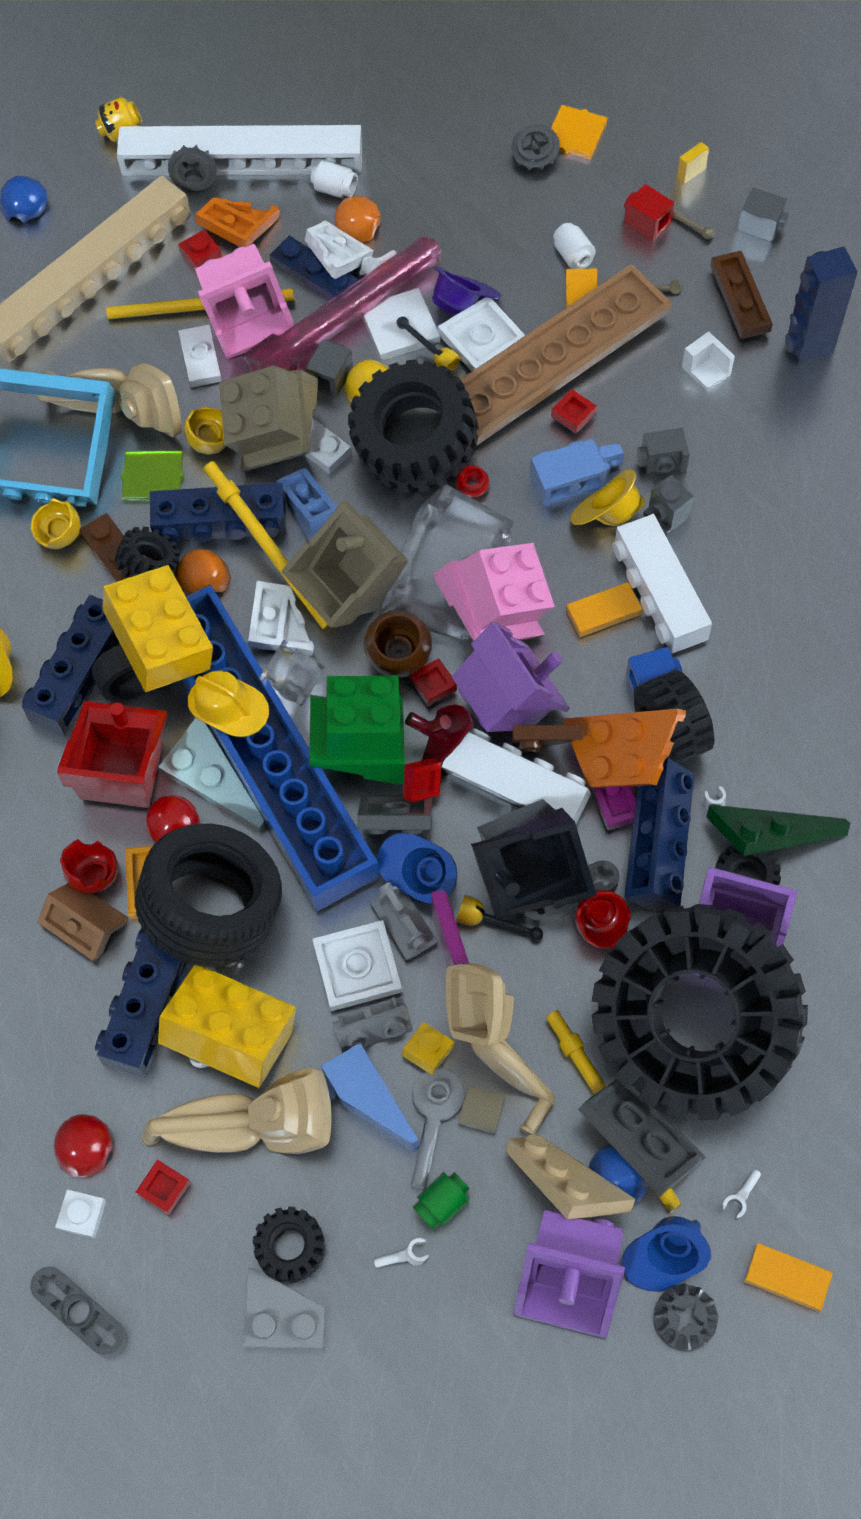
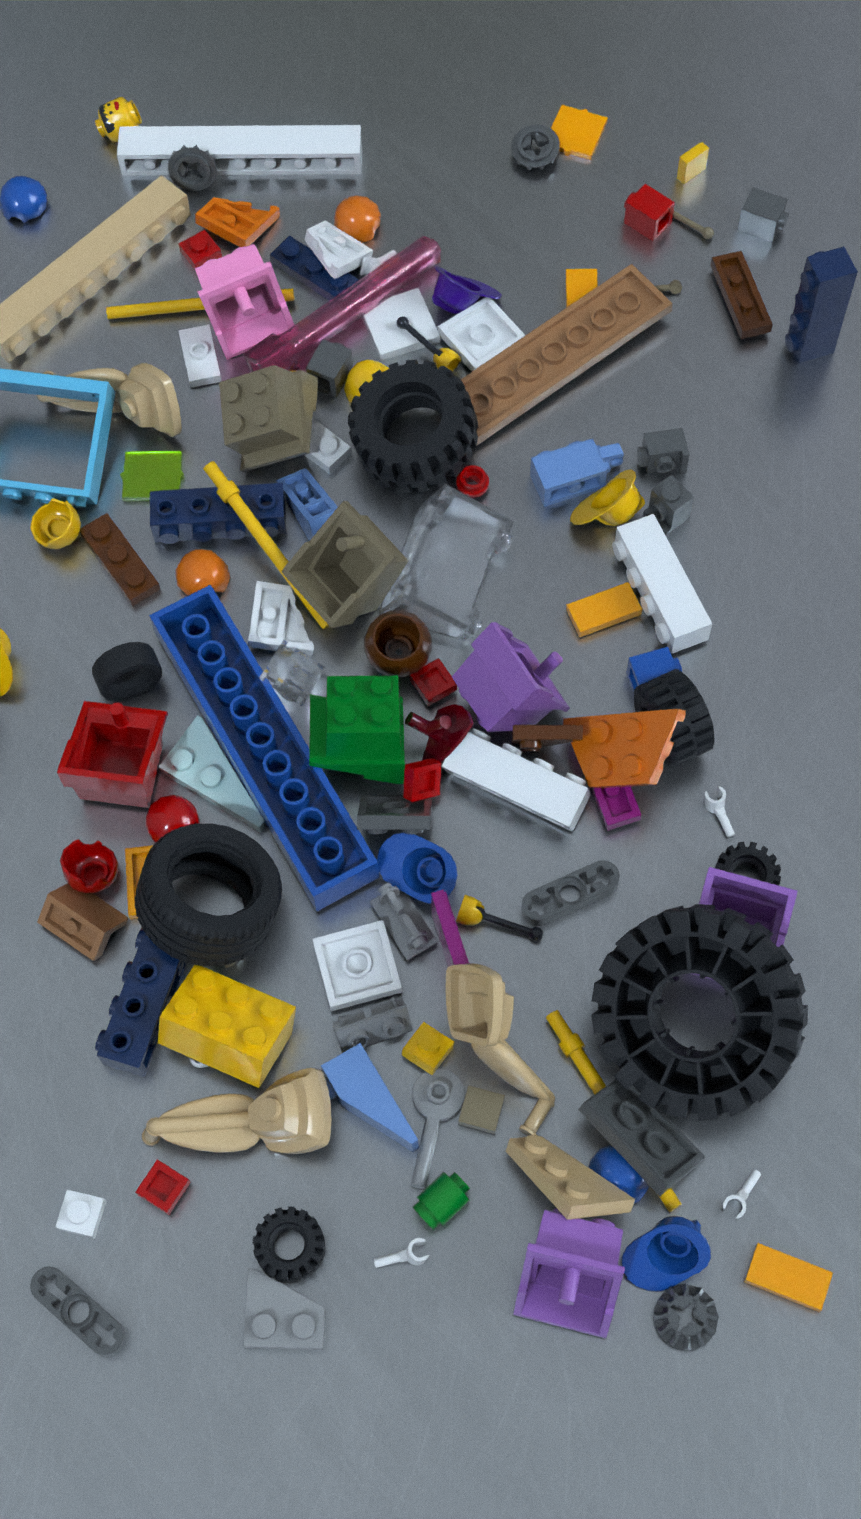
dark blue brick [22,594,120,736] -> none
red hair [53,1114,112,1178] -> none
yellow brick [103,565,213,693] -> none
black tyre [114,526,181,579] -> none
yellow hair [184,406,227,455] -> none
yellow piece [188,670,269,737] -> none
white brick [310,160,358,199] -> none
bright pink piece [433,543,555,641] -> none
black piece [471,799,597,919] -> none
red plate [551,389,597,434] -> none
white brick [553,223,596,269] -> none
red hair [575,889,631,948] -> none
dark blue brick [624,758,695,912] -> none
white panel [681,331,735,391] -> none
dark green wing [706,805,851,856] -> none

